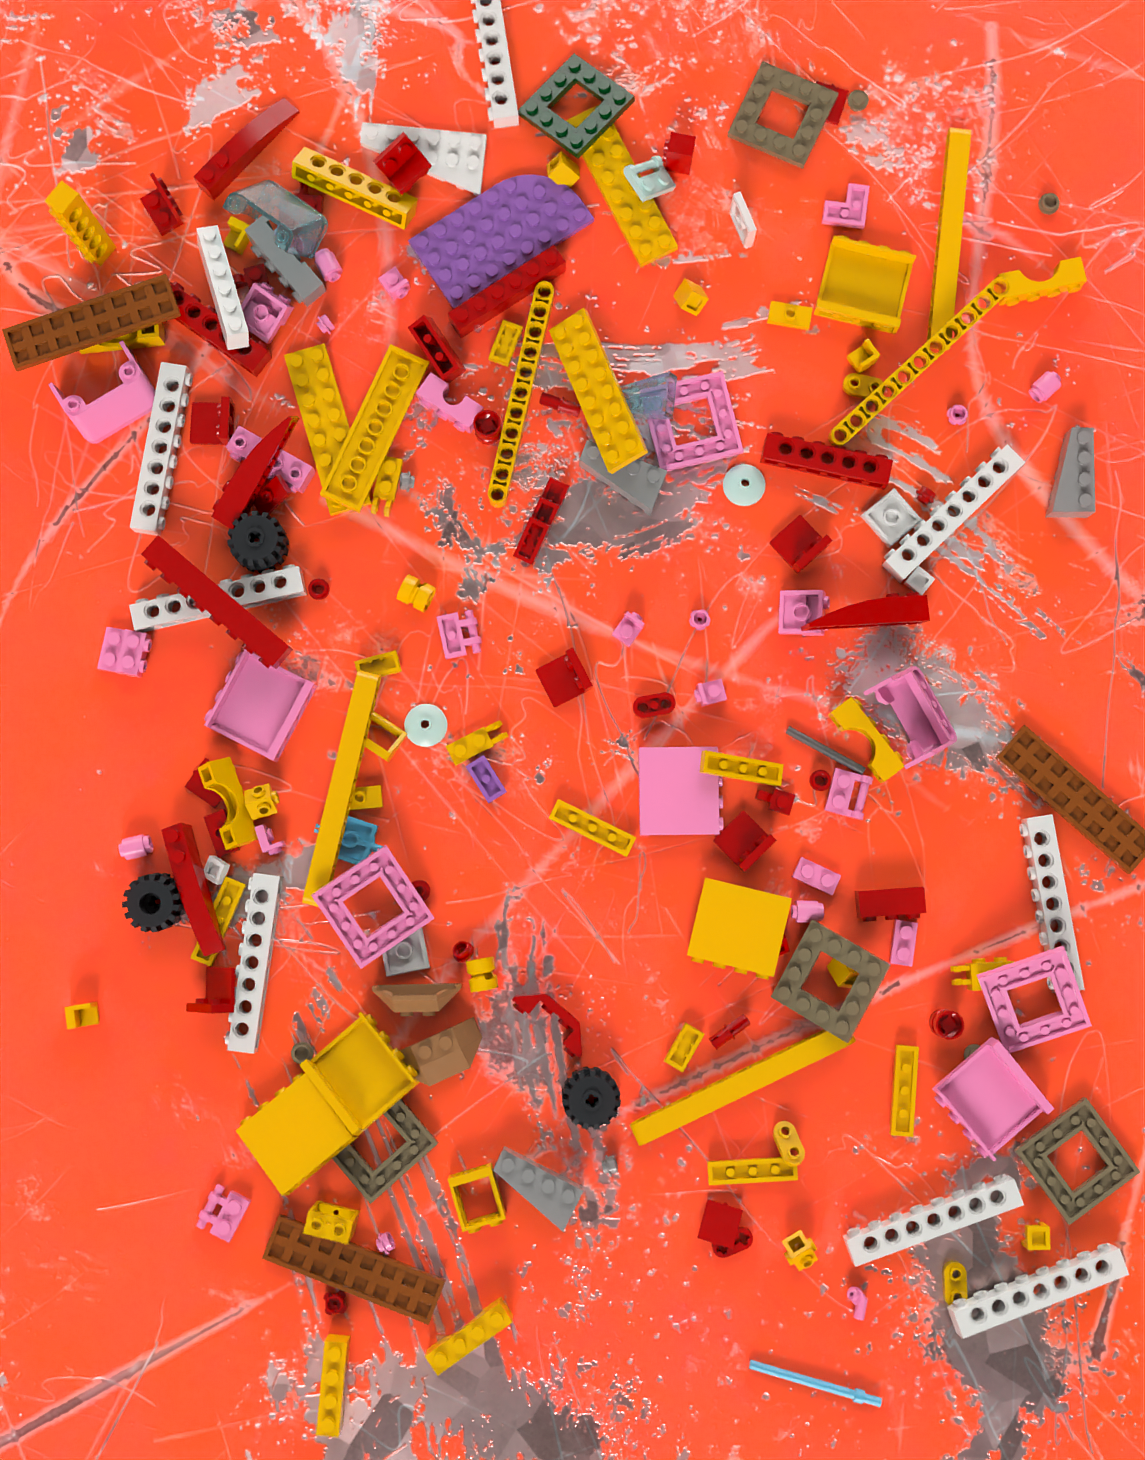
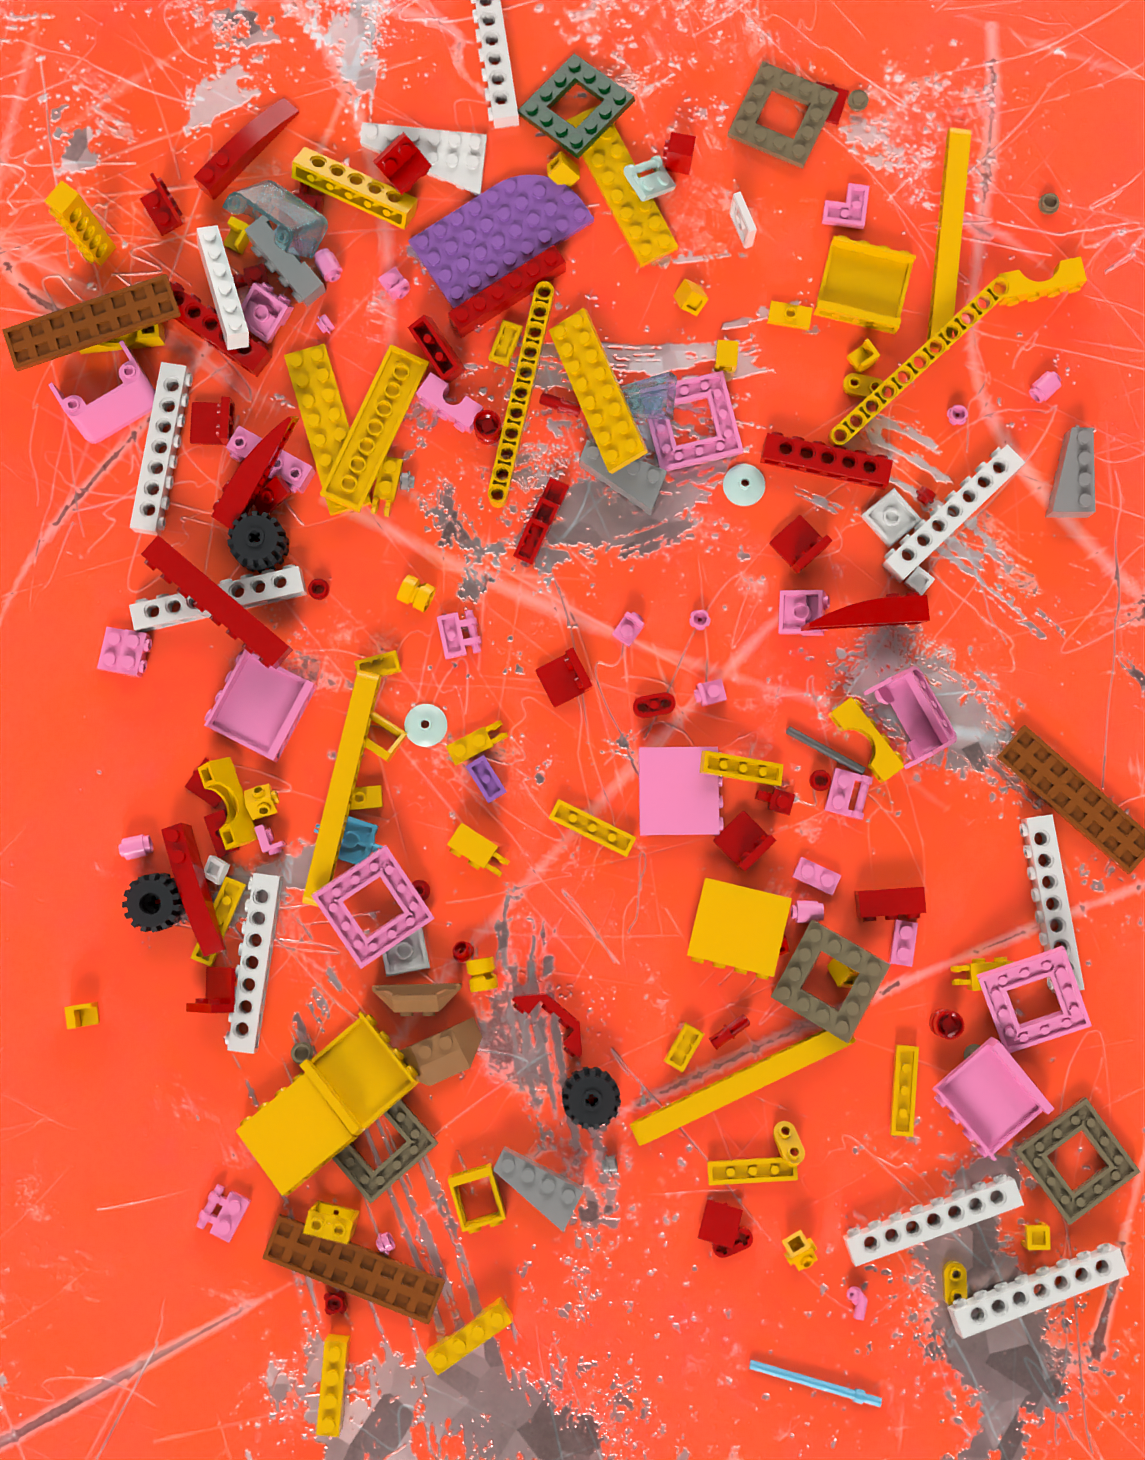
none -> yellow hinge [447,823,510,877]
none -> yellow panel [714,340,739,373]

